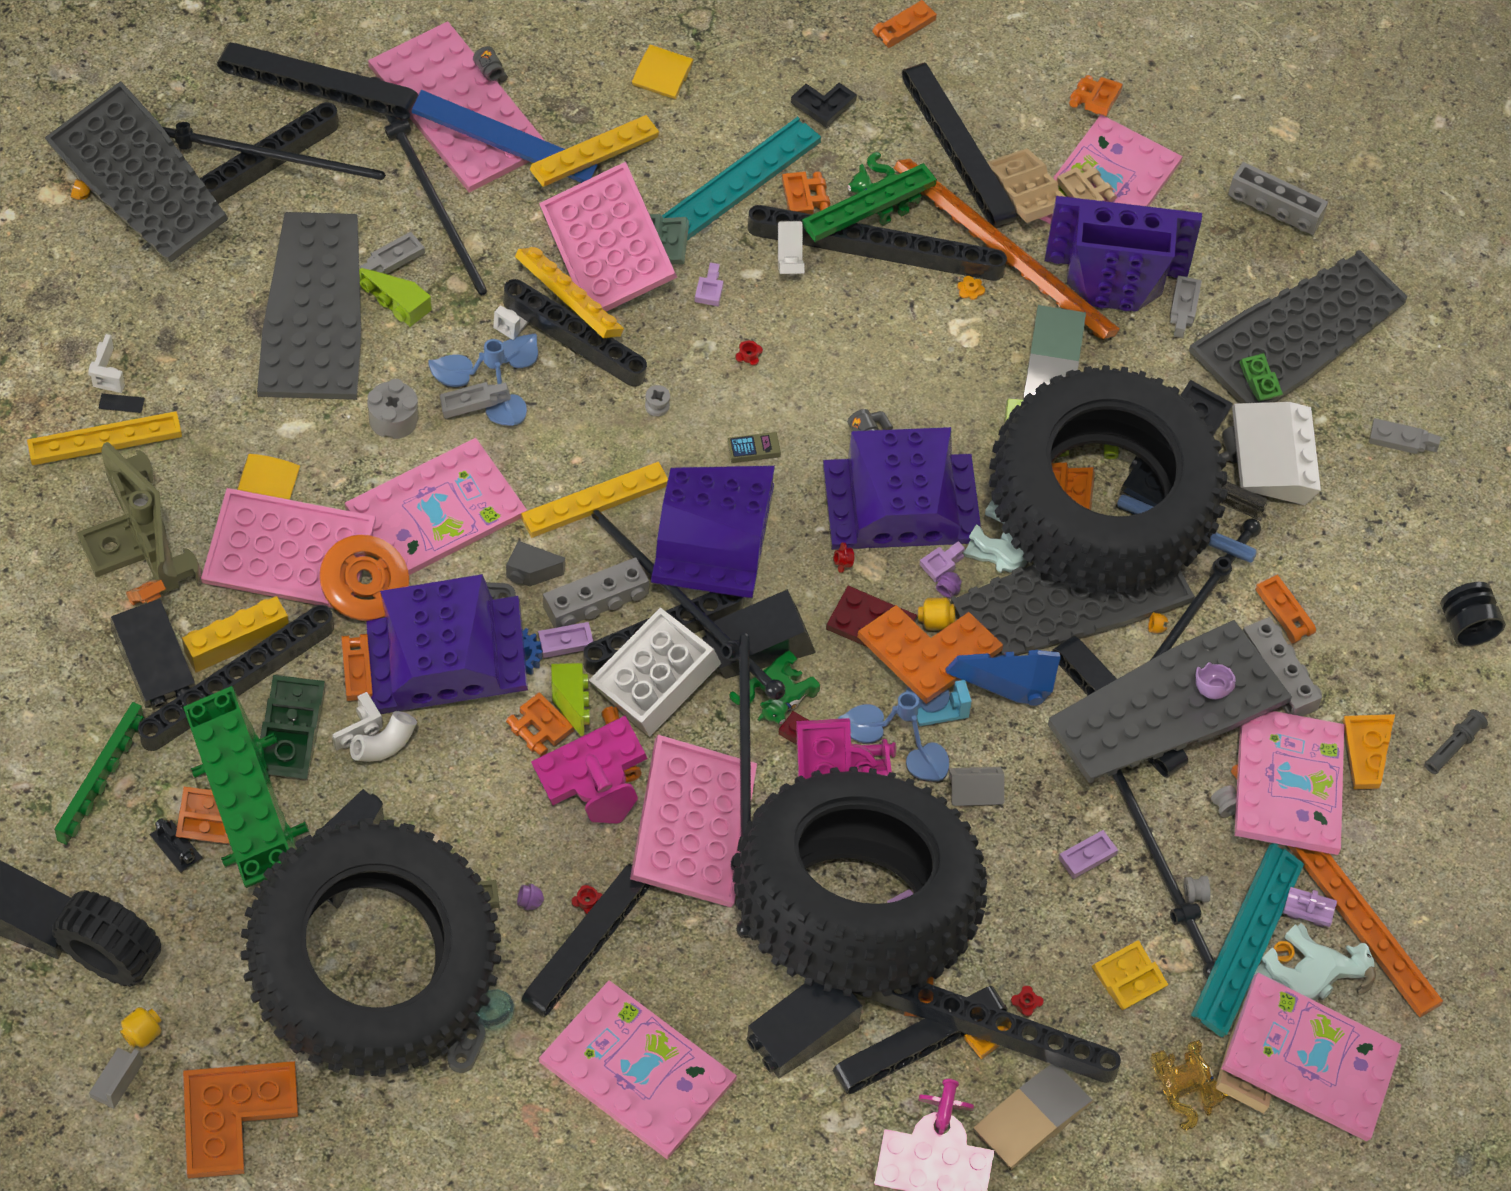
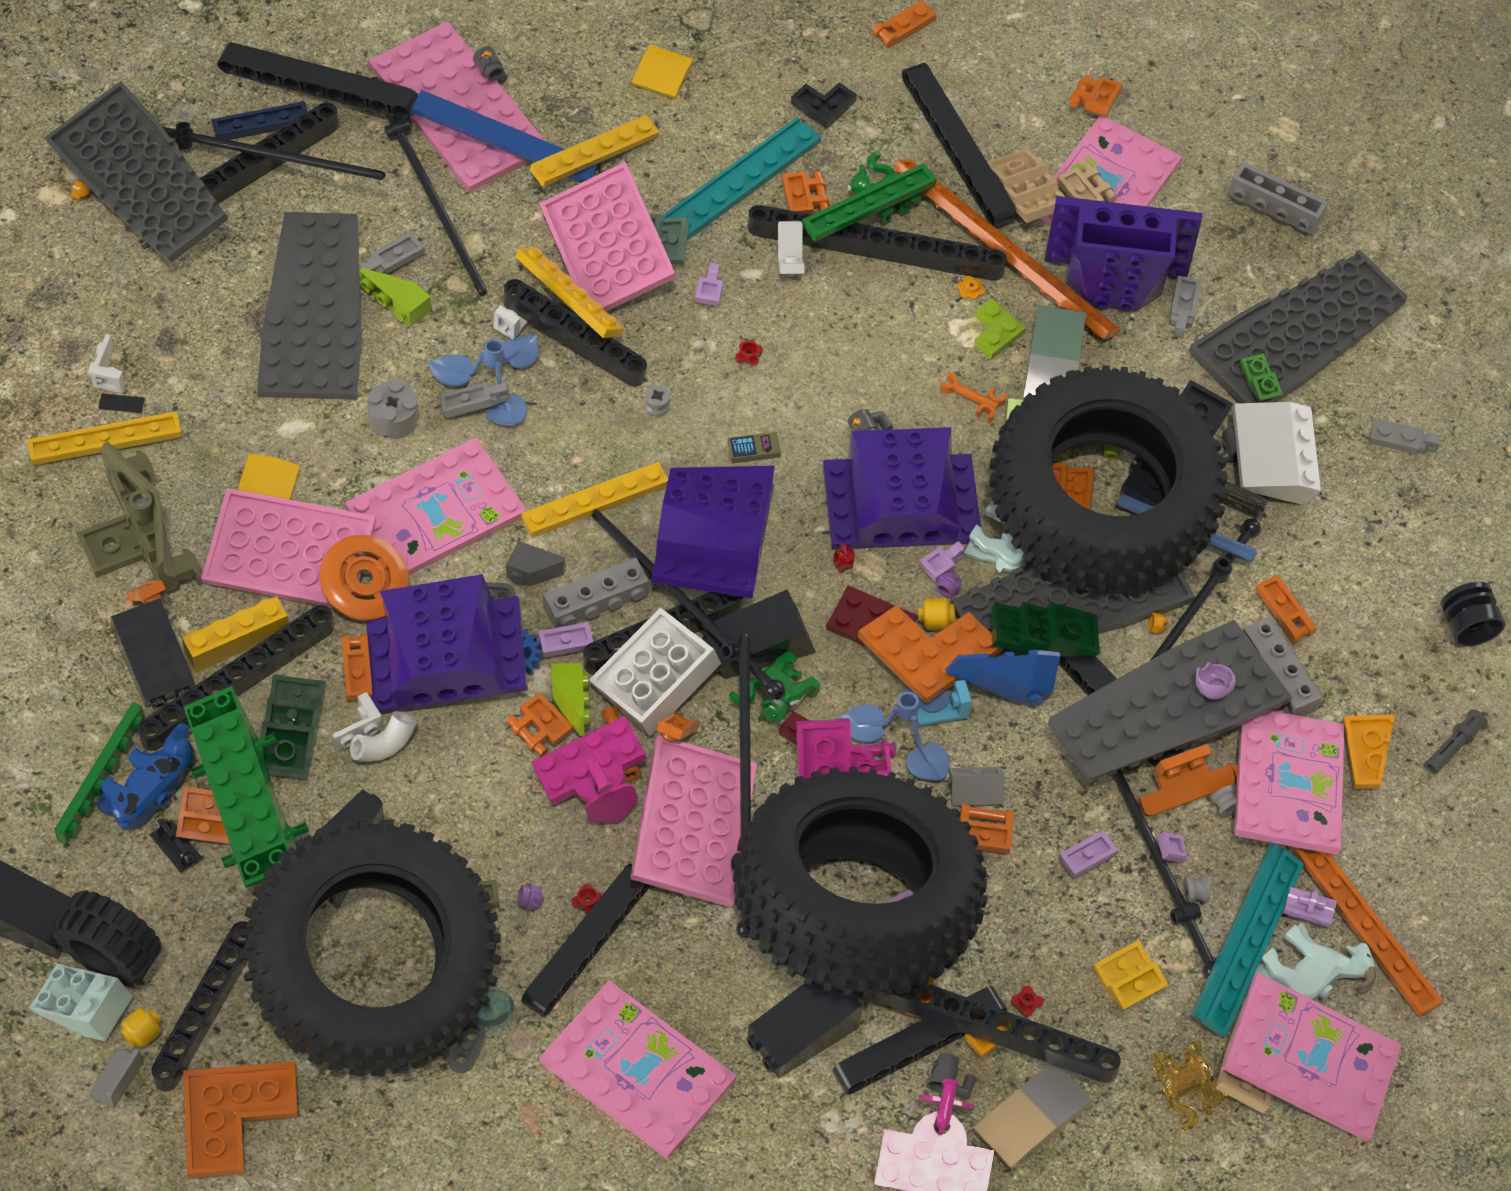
light orange hinge [1273,941,1295,964] -> none
none -> light aqua slope [29,964,133,1041]
none -> blue animal [97,724,195,830]
none -> black beam [151,921,248,1092]
none -> dark blue tile [211,101,308,140]
none -> orange plate [656,712,700,741]
none -> dark grey piece [926,1053,976,1100]
none -> orange bar [940,373,1007,423]
none -> orange plate [960,803,1014,854]
none -> lime plate [974,298,1026,359]
none -> dark green slope [991,602,1100,657]
none -> orange plate [1138,744,1235,816]
none -> lavender tile [1157,832,1188,863]

